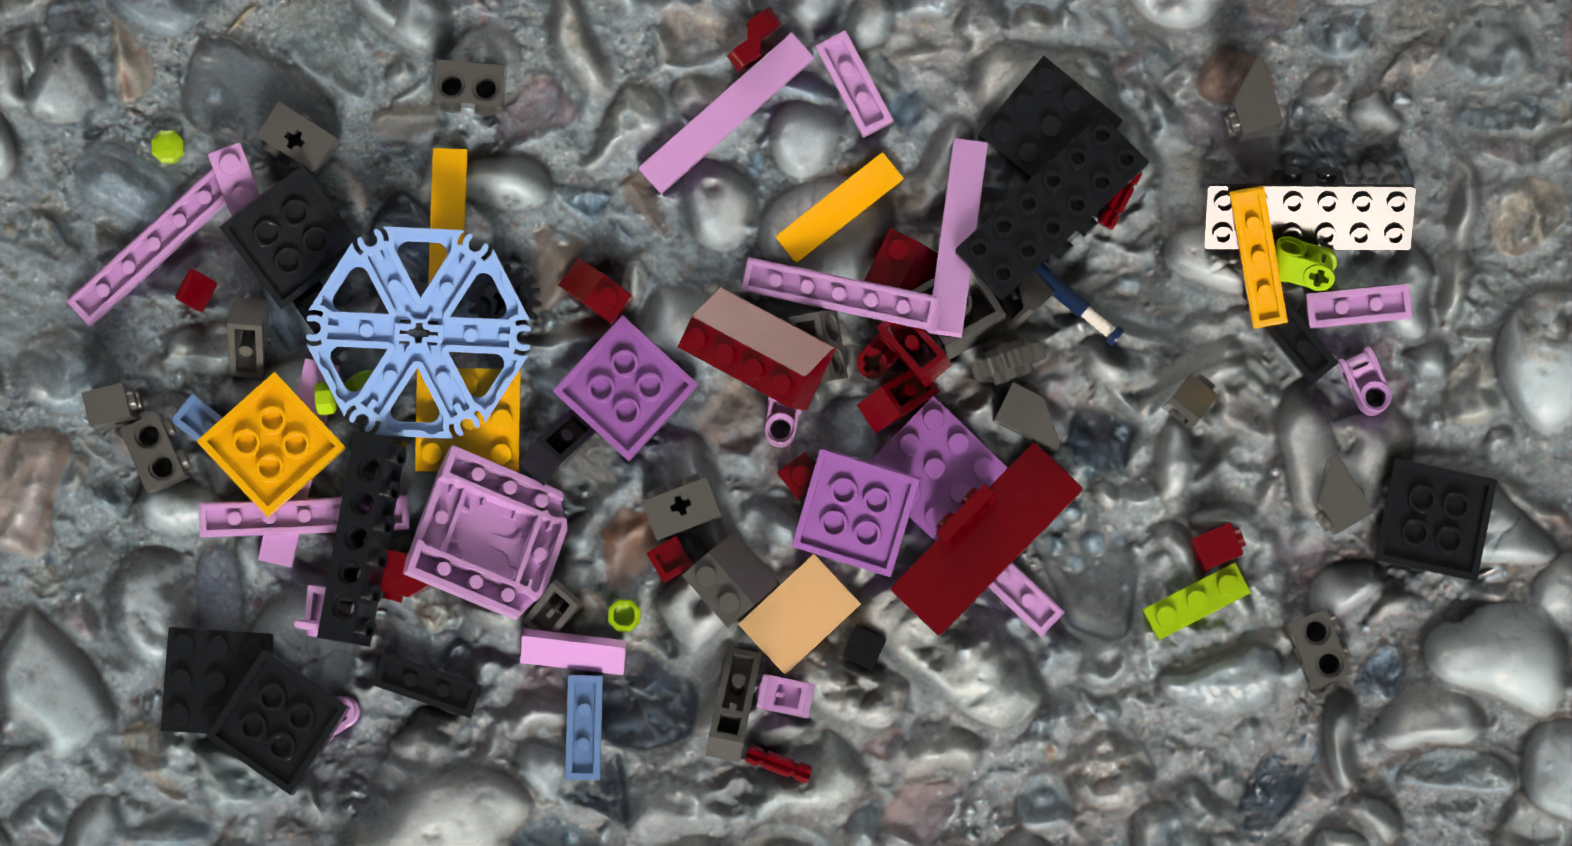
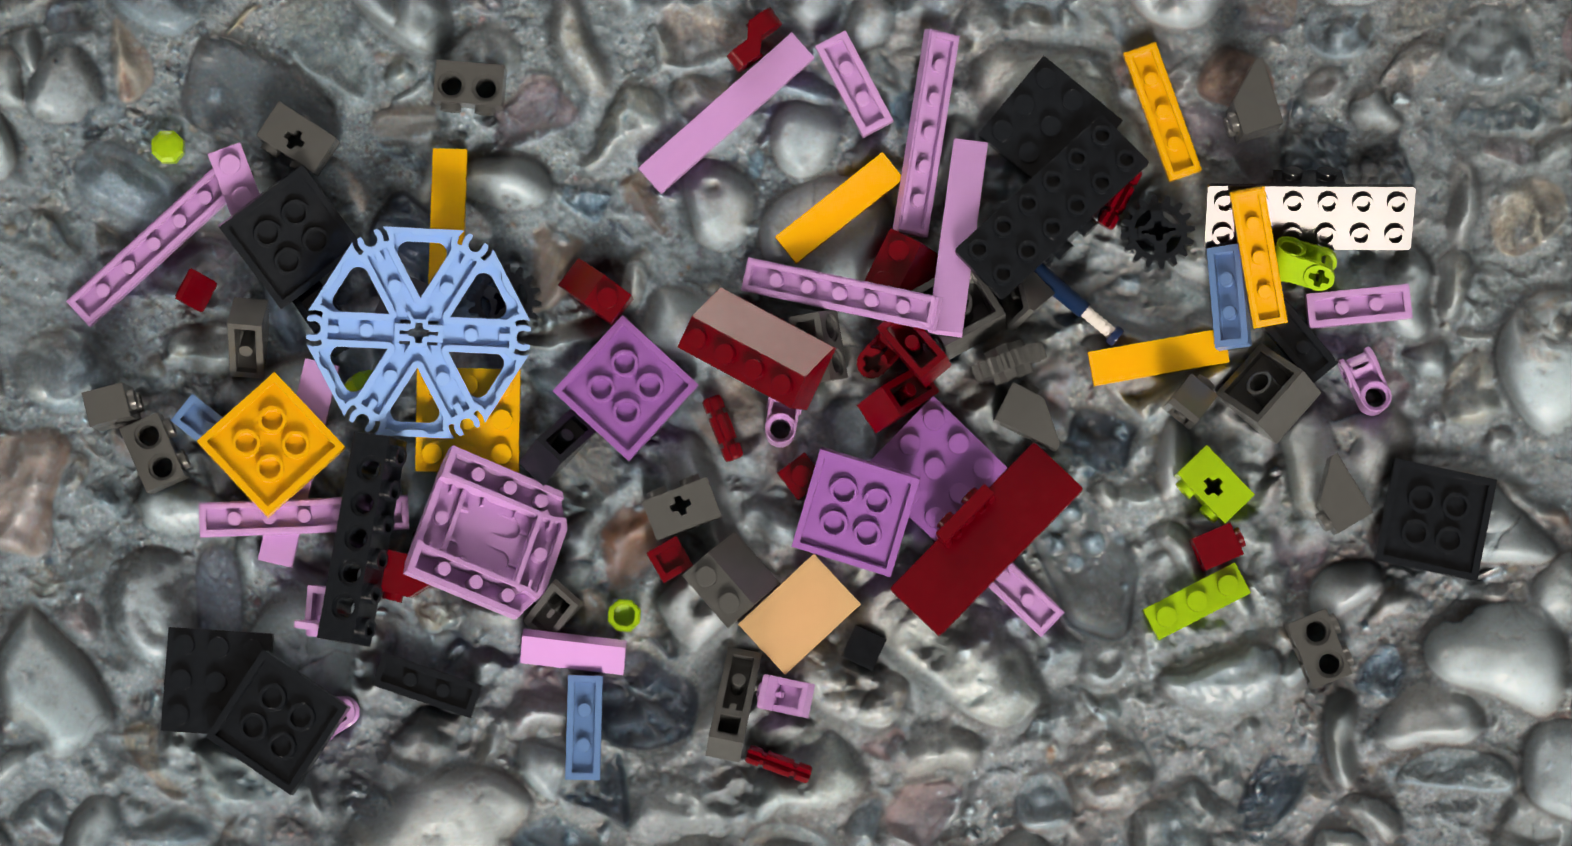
lime tile [314,382,338,416] -> none
none -> dark red axle [702,395,743,462]
none -> lavender tile [893,29,960,238]
none -> yellow tile [1087,330,1230,387]
none -> black gear [1119,195,1195,271]
none -> yellow tile [1123,42,1202,183]
none -> lime brick [1174,445,1255,525]
none -> medium blue plate [1207,244,1252,351]
none -> dark grey slope [1216,343,1322,444]

